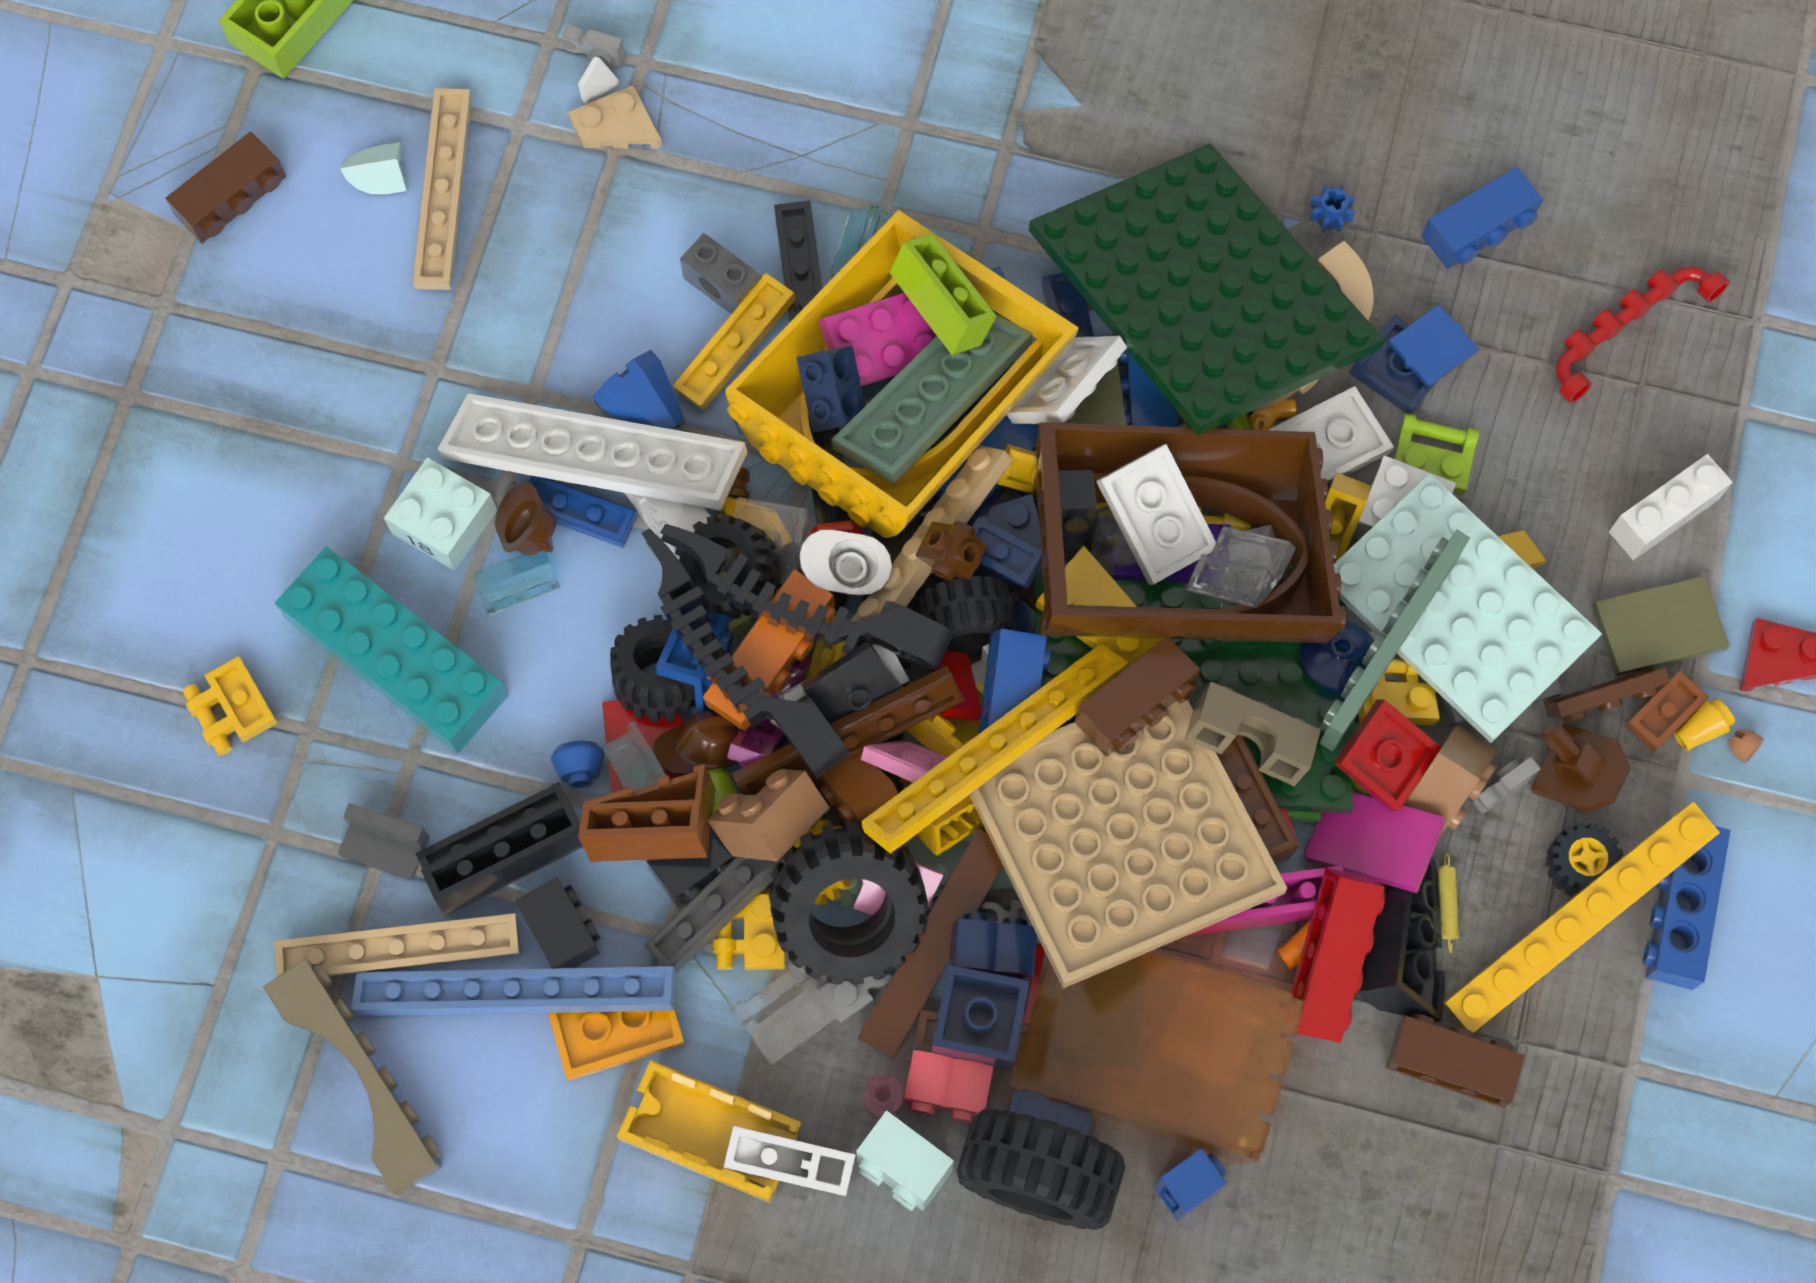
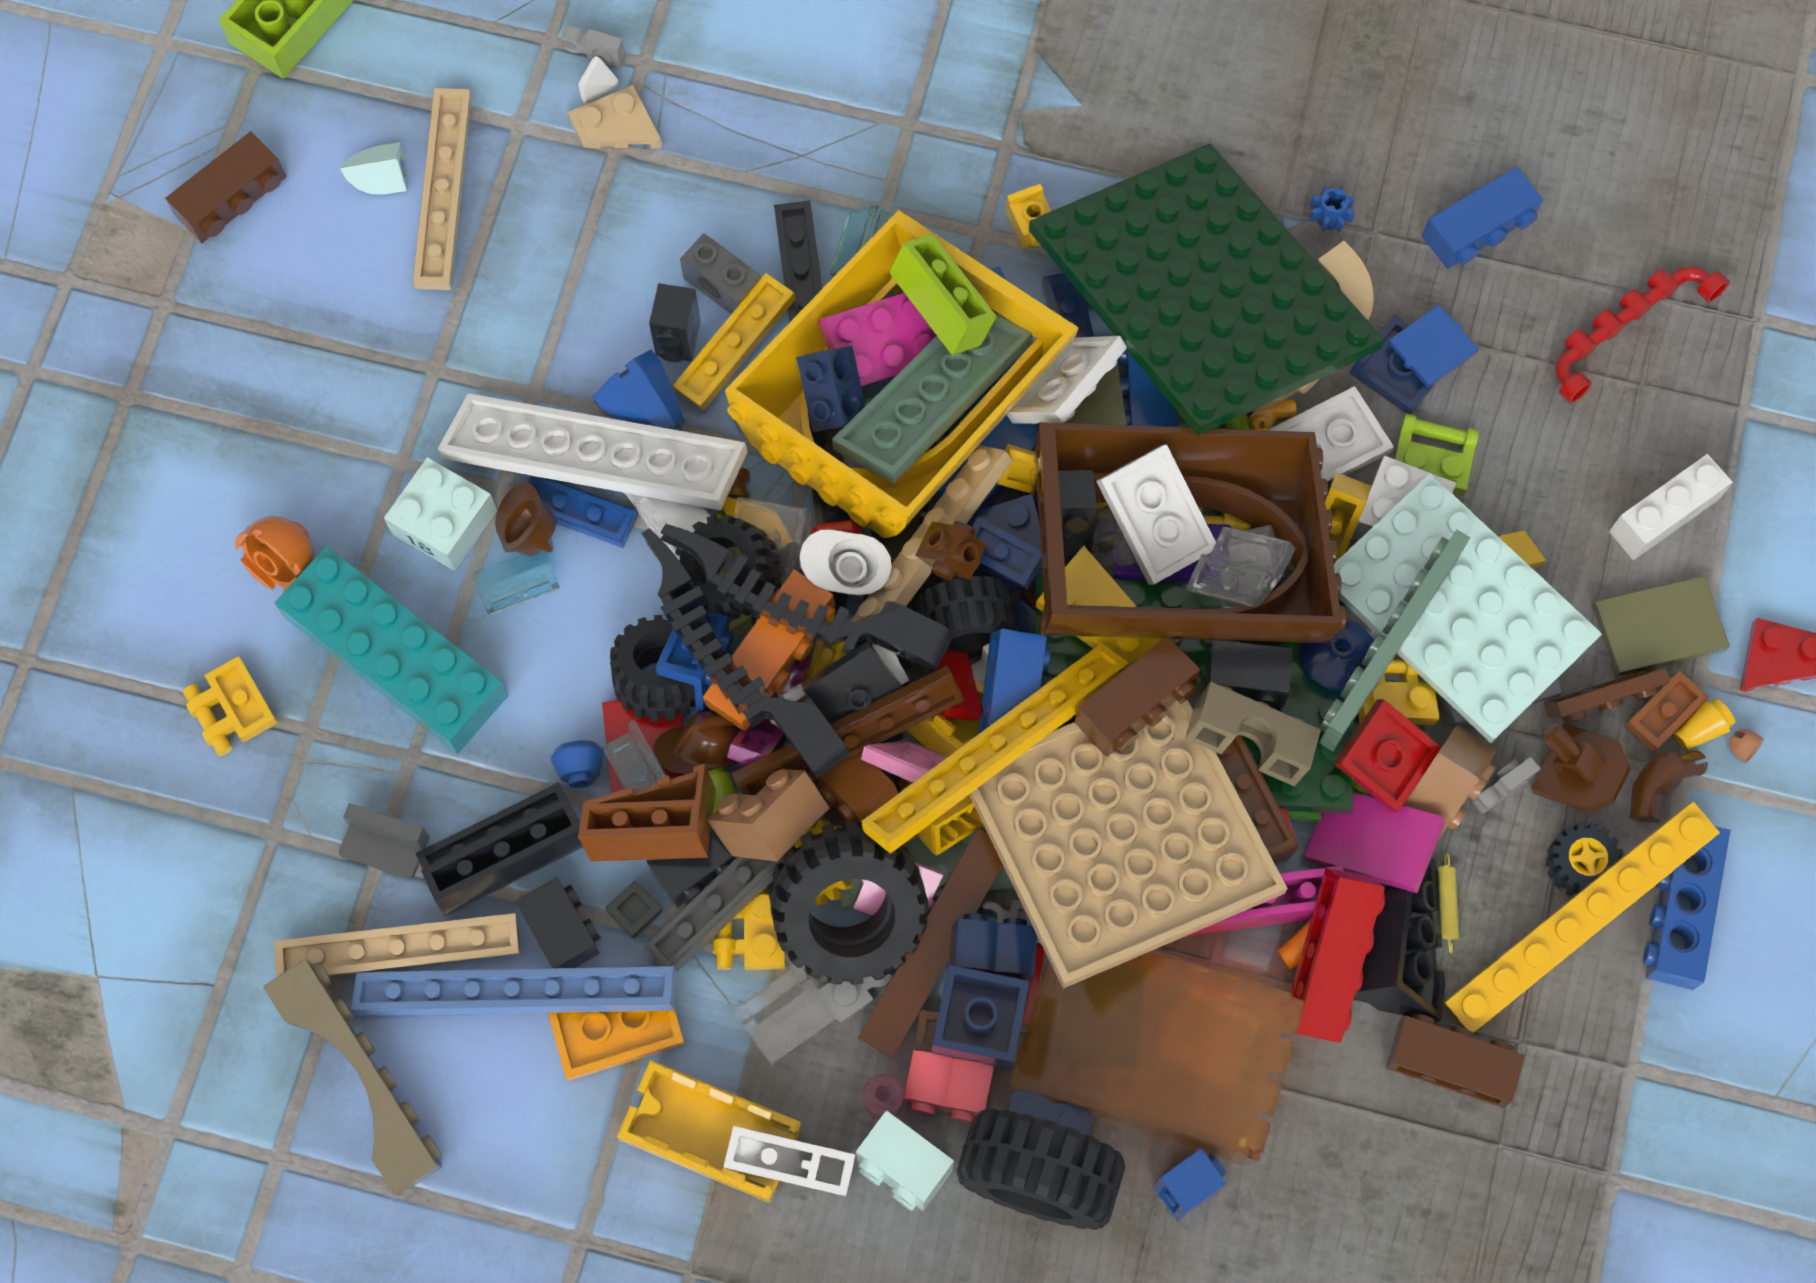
none -> orange cylinder [235,516,315,593]
none -> pearl dark grey plate [605,881,663,939]
none -> black brick [649,283,701,363]
none -> yellow brick [1005,183,1051,249]
none -> black brick [1206,640,1292,709]
none -> reddish brown arm [1630,750,1708,823]

